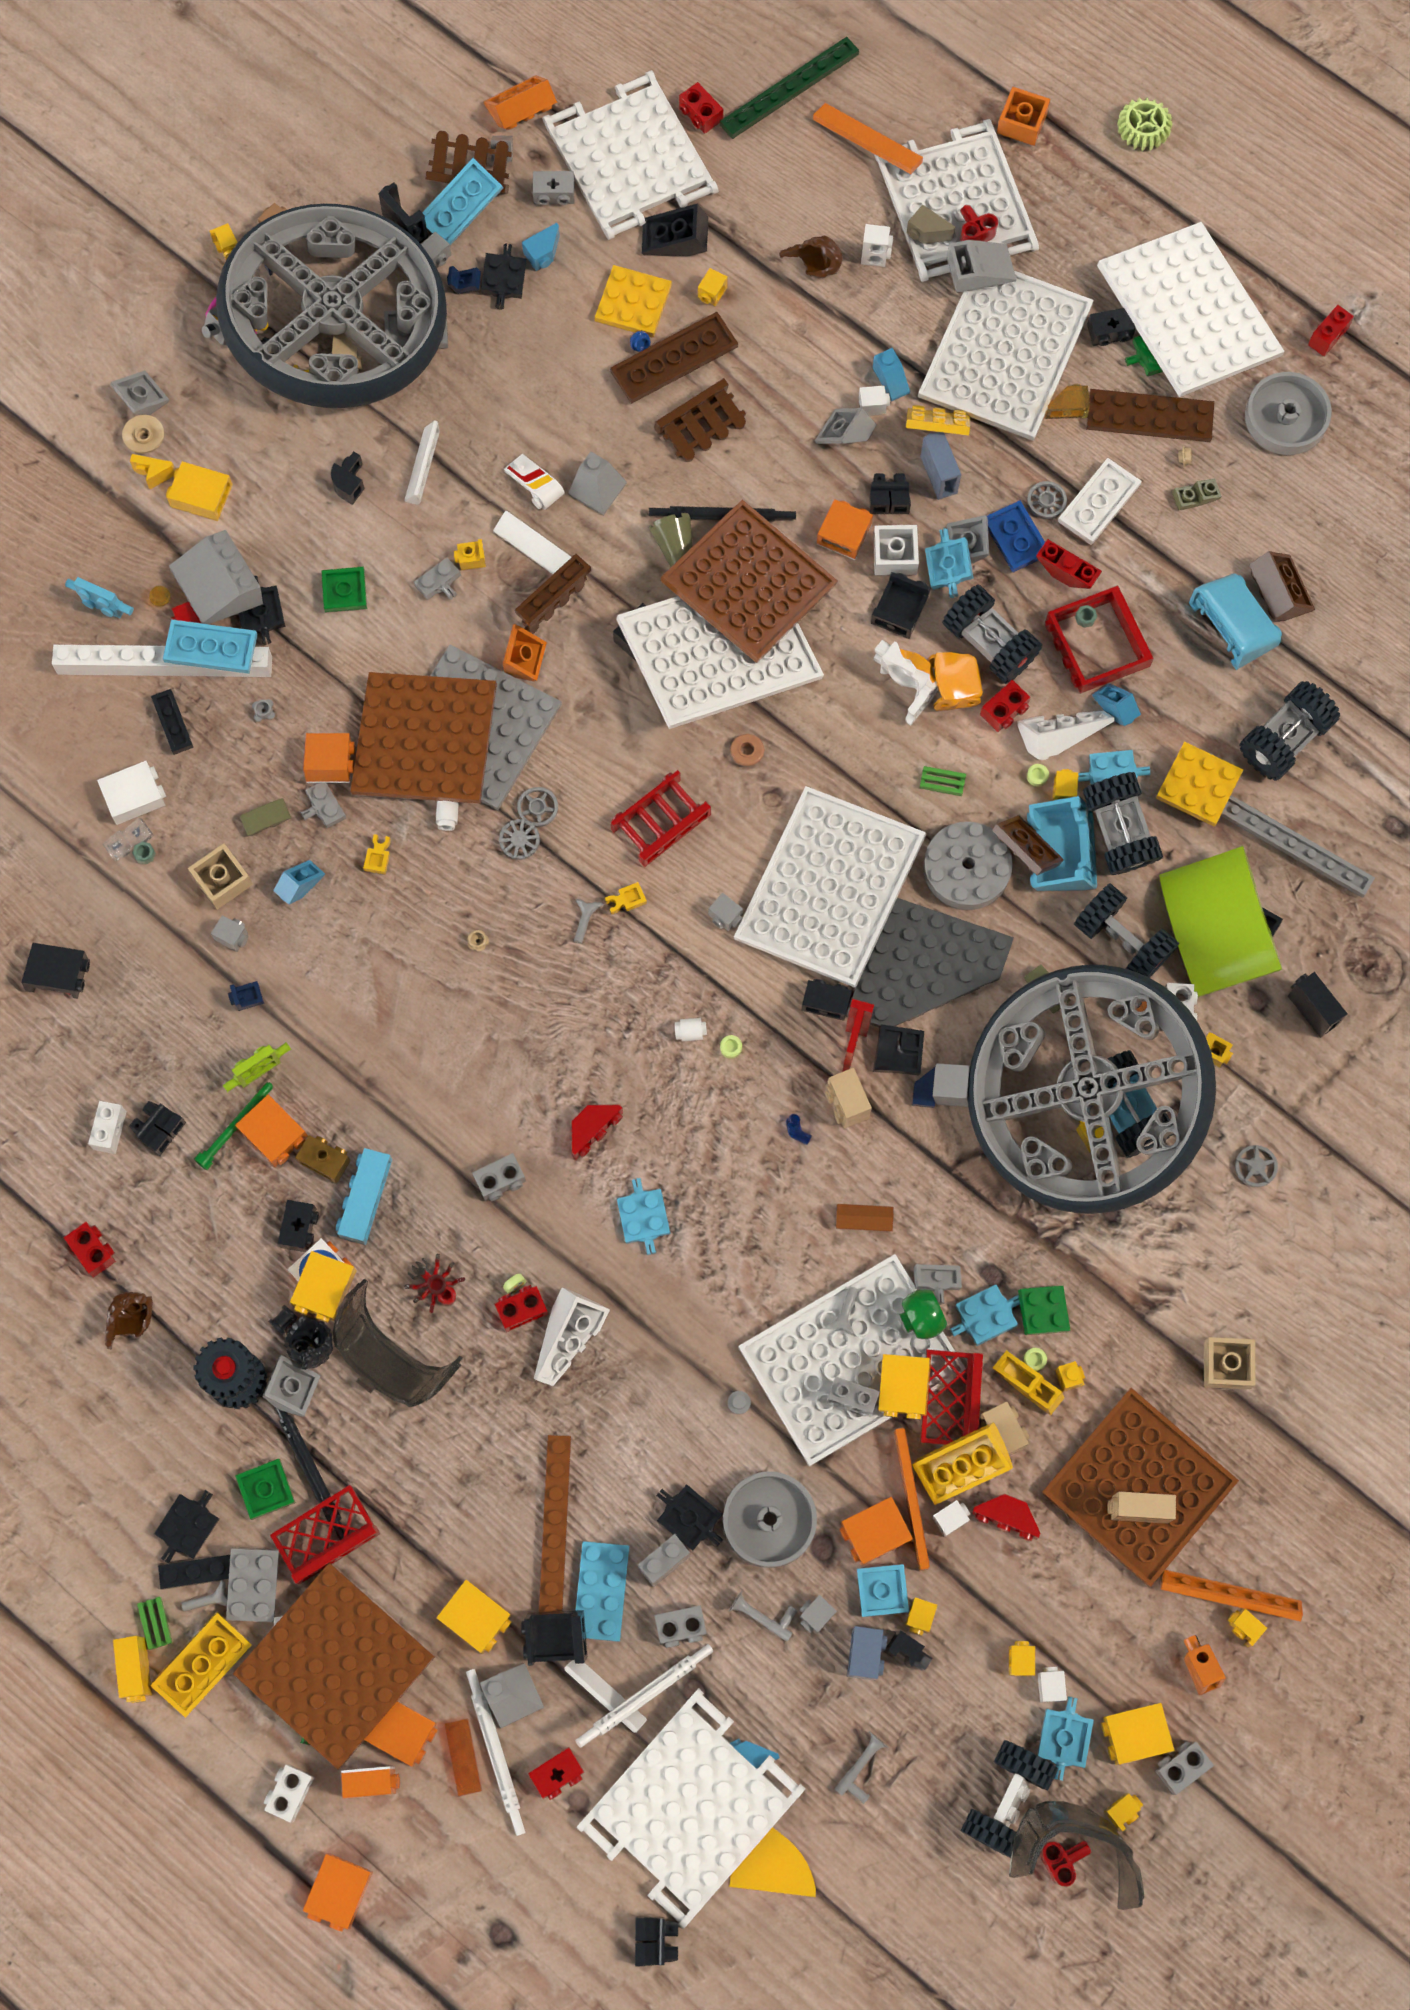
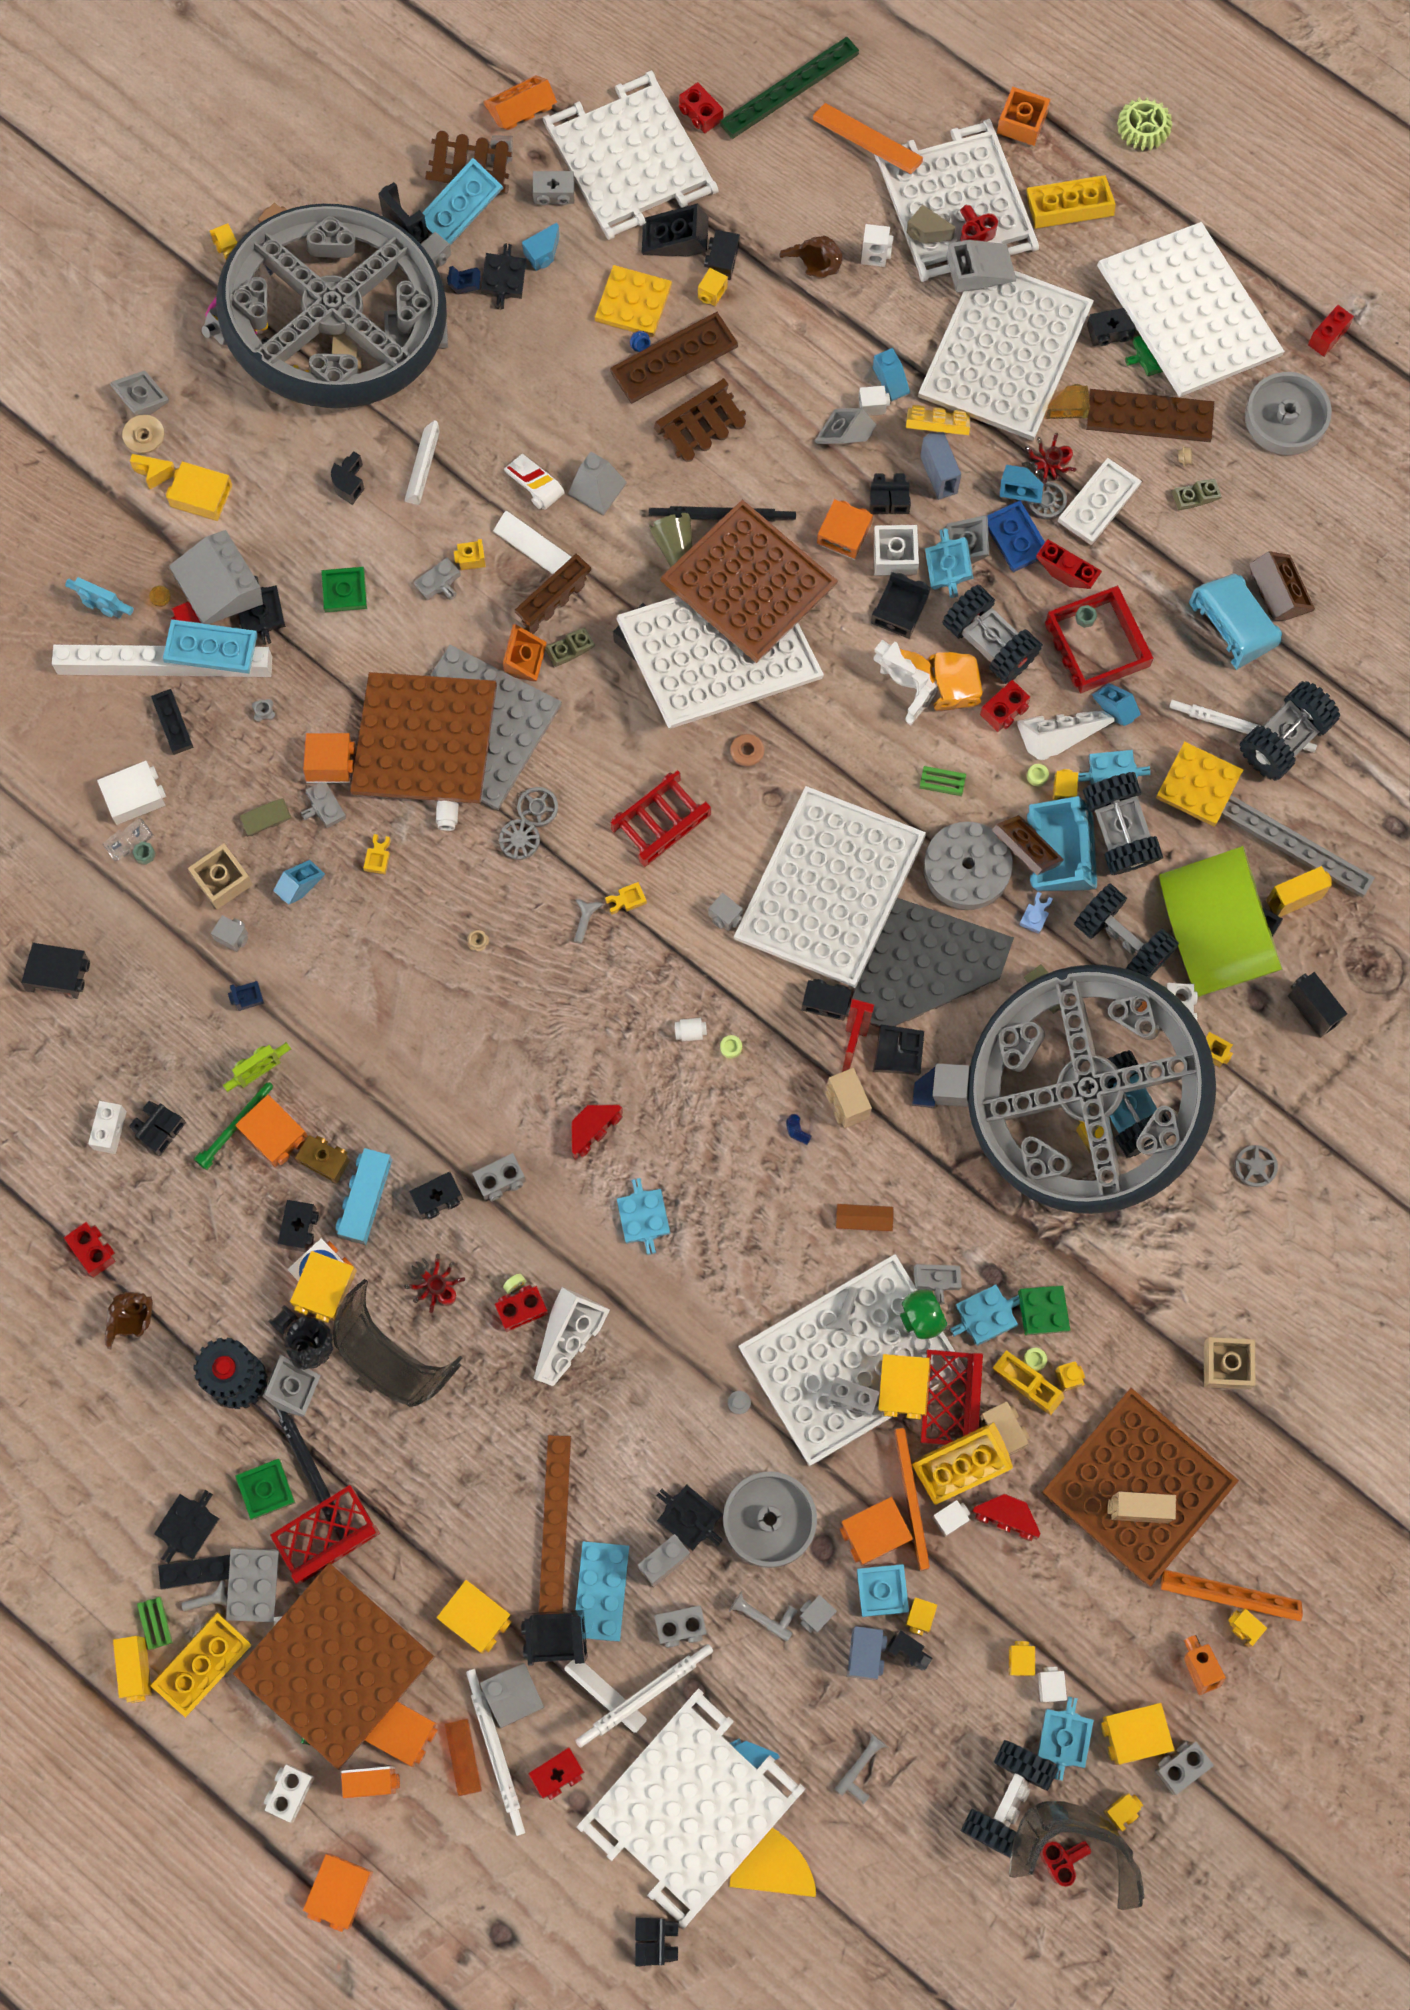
none -> black brick [409,1171,464,1220]
none -> olive slope [545,628,595,667]
none -> black brick [704,230,740,281]
none -> dark azure slope [1000,465,1044,503]
none -> light blue plate [1019,892,1053,934]
none -> animal [1022,433,1077,484]
none -> yellow slope [1026,175,1116,229]
none -> white axle [1169,700,1317,753]
none -> yellow brick [1266,866,1332,917]

